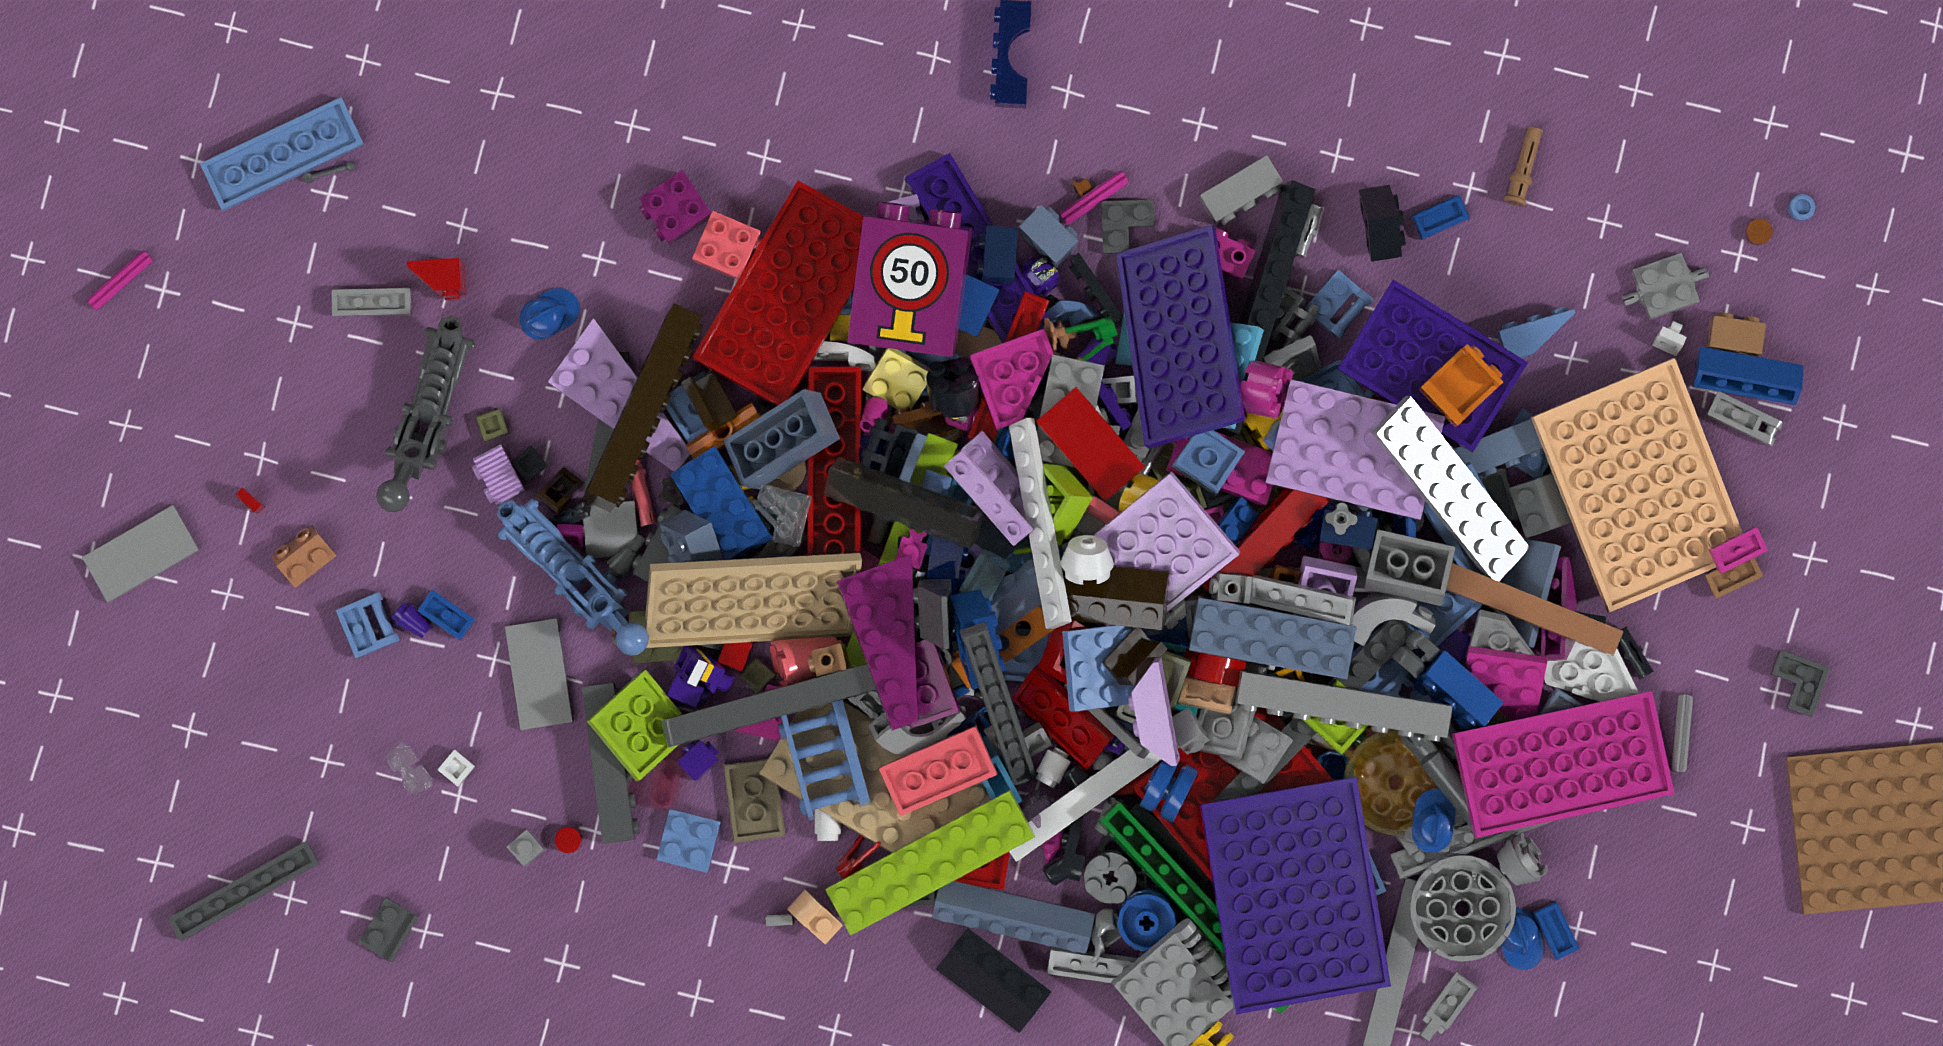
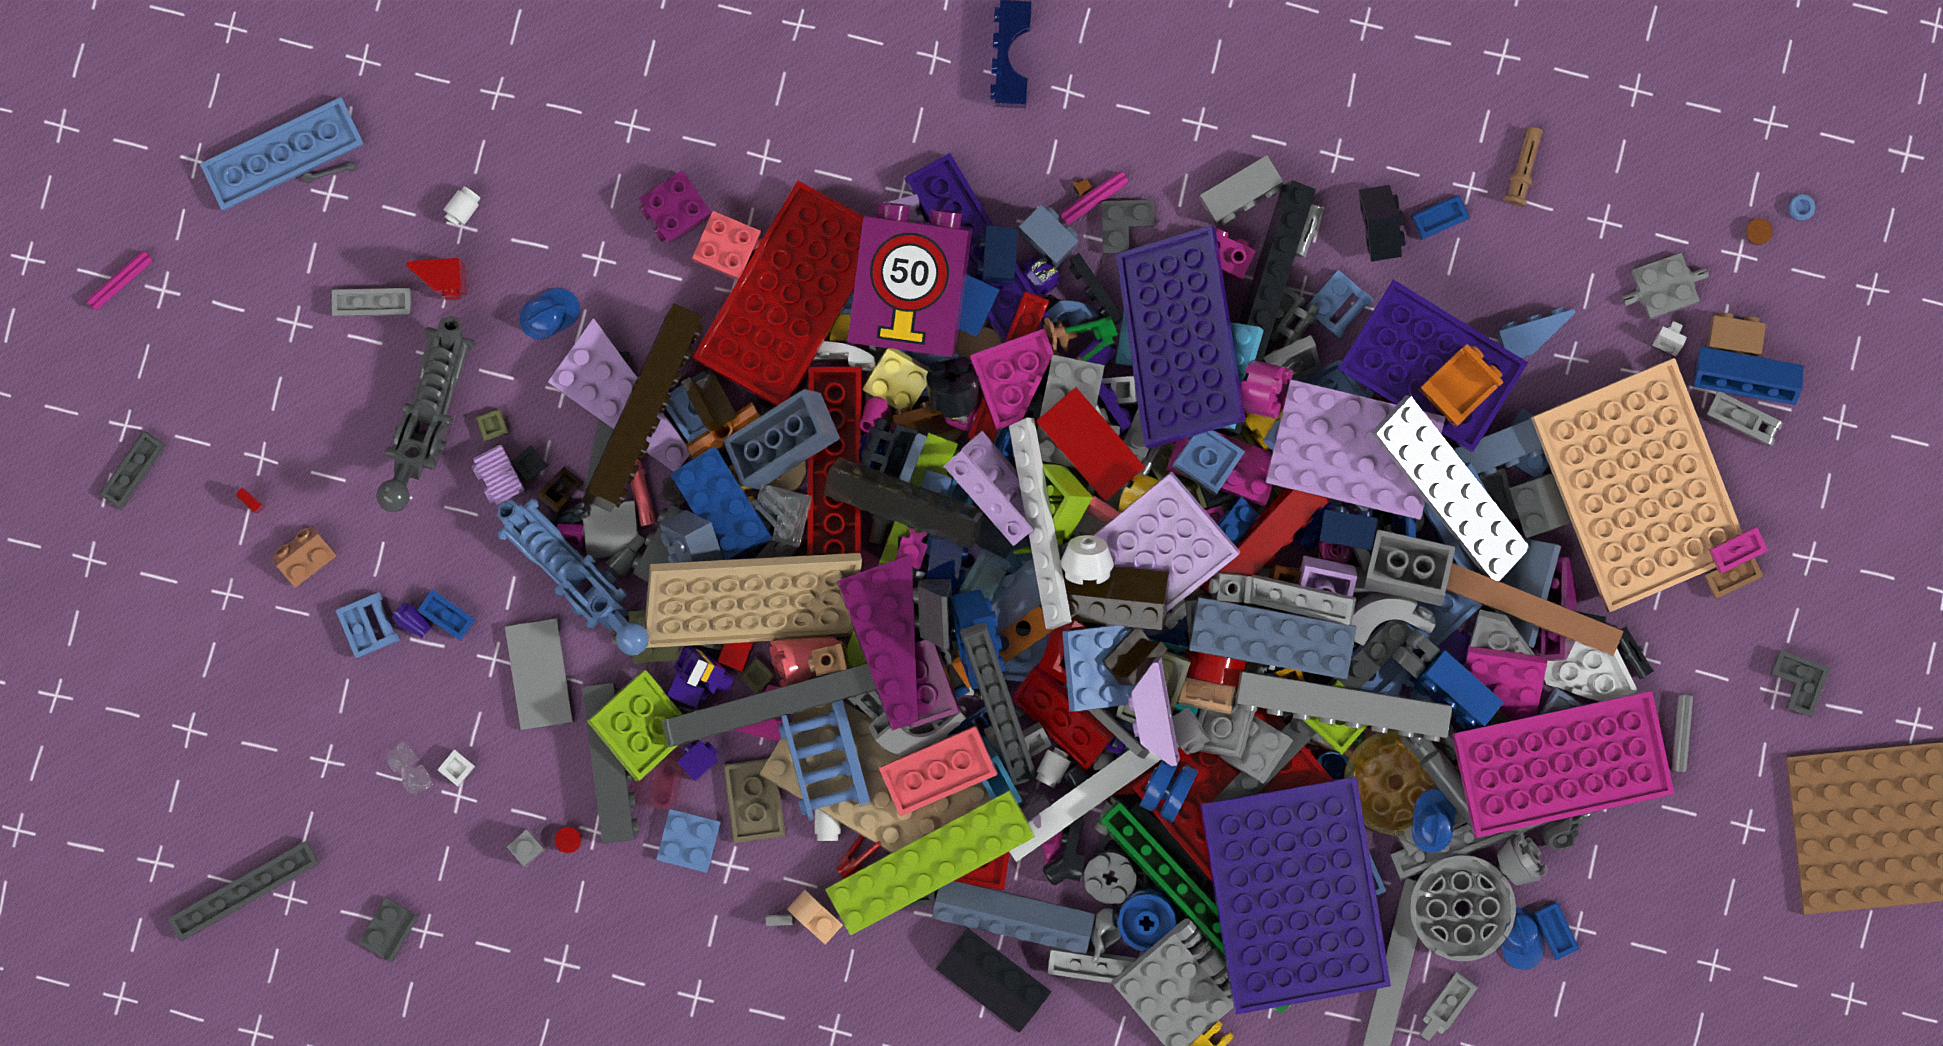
light grey tile [82,505,200,603] -> none
light grey plate [1325,503,1357,535] -> none
none -> dark grey tile [99,430,167,510]
none -> white brick [443,186,481,226]
none -> dark grey piece [1543,812,1593,851]

